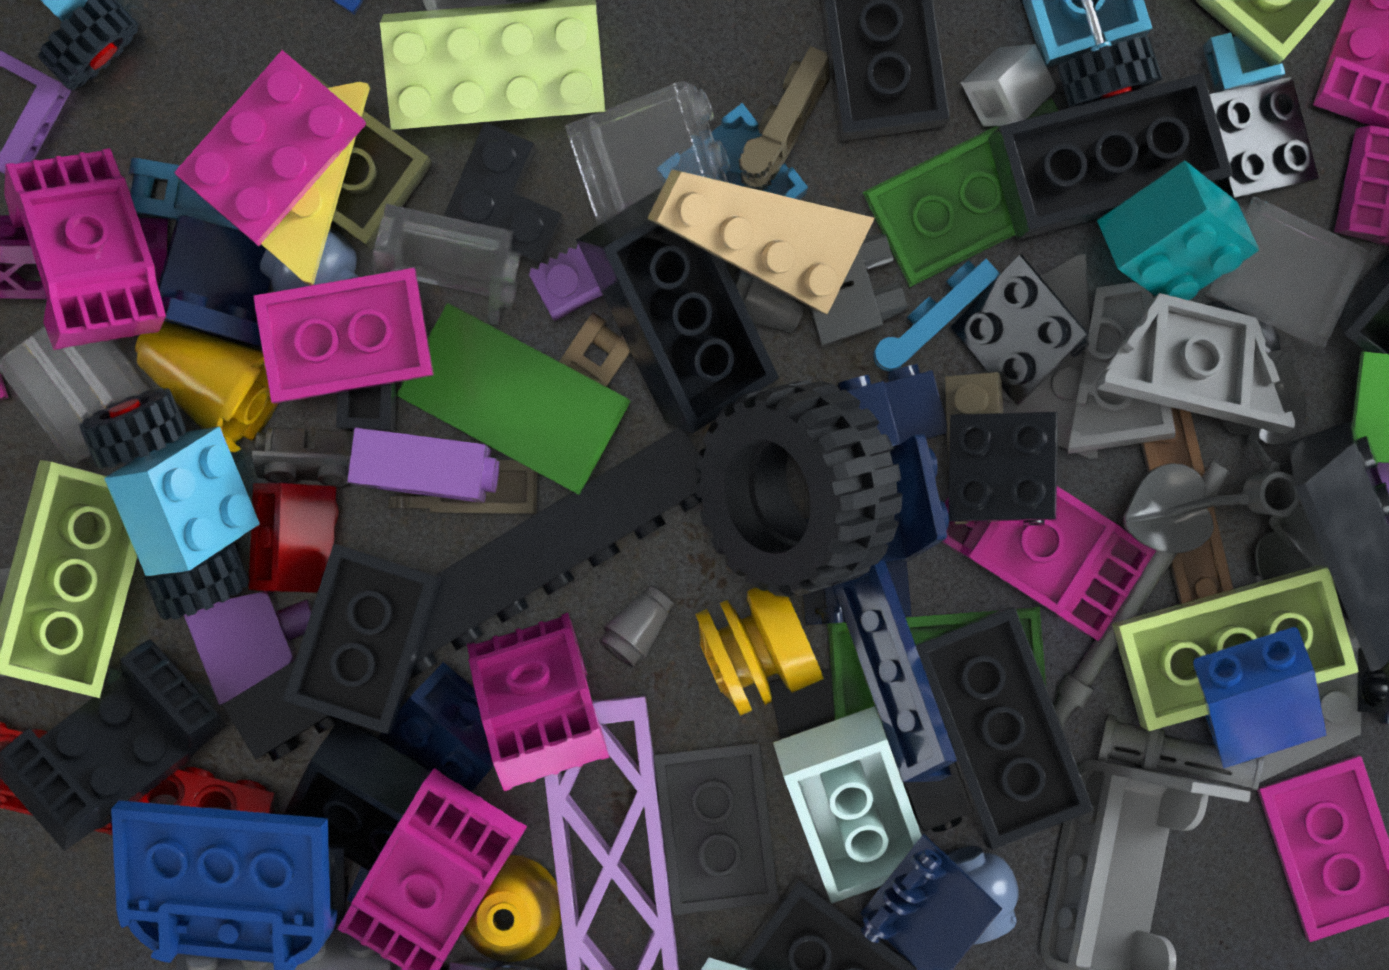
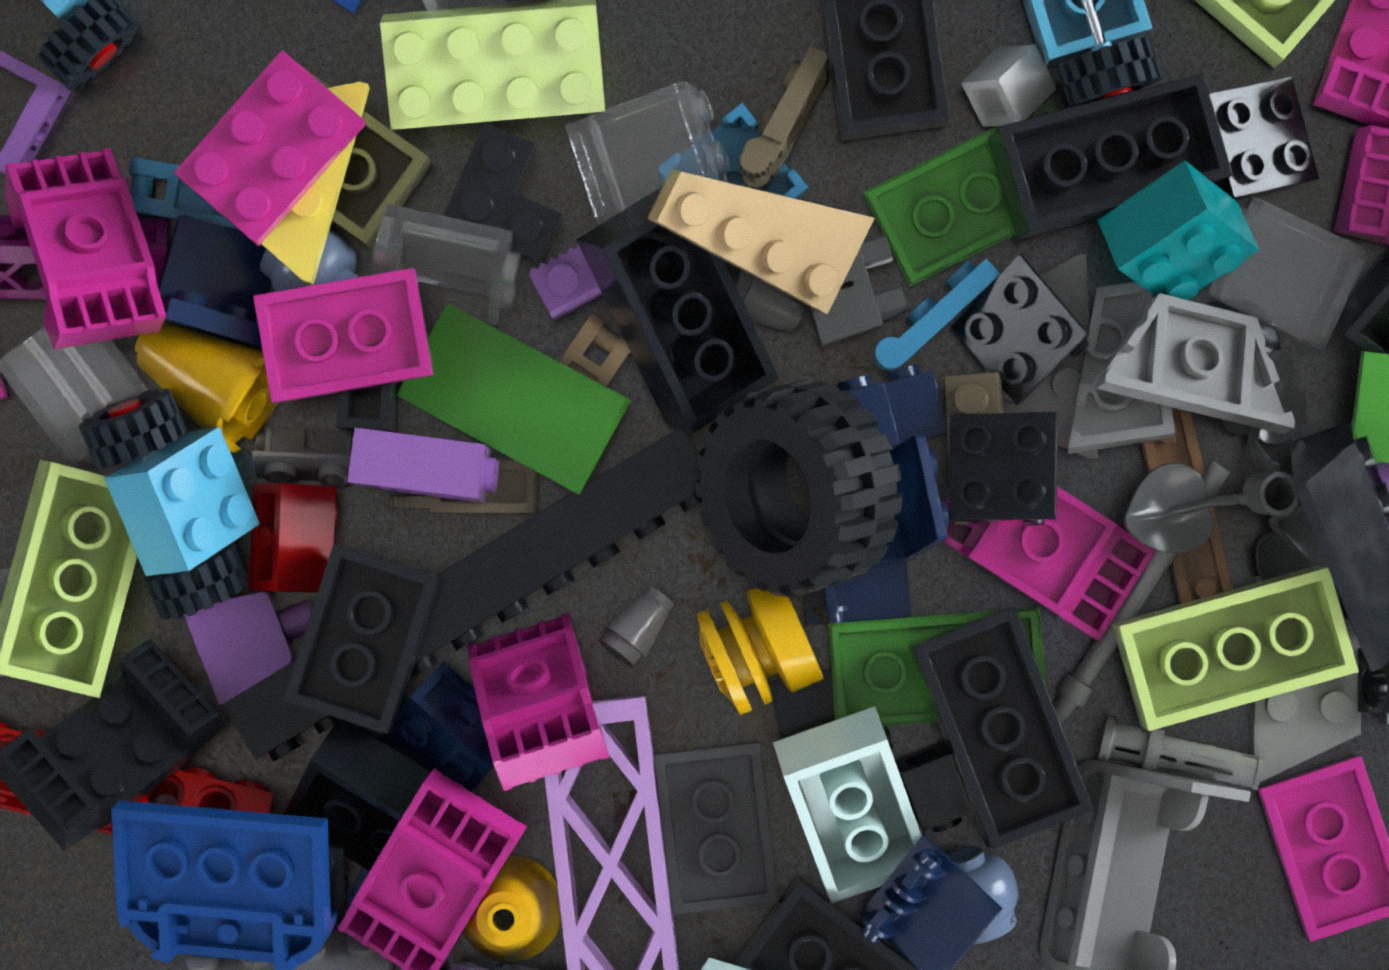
dark blue fence [833,560,957,782] -> none
blue panel [1193,627,1327,769] -> none
medium azure panel [1203,32,1285,92] -> none

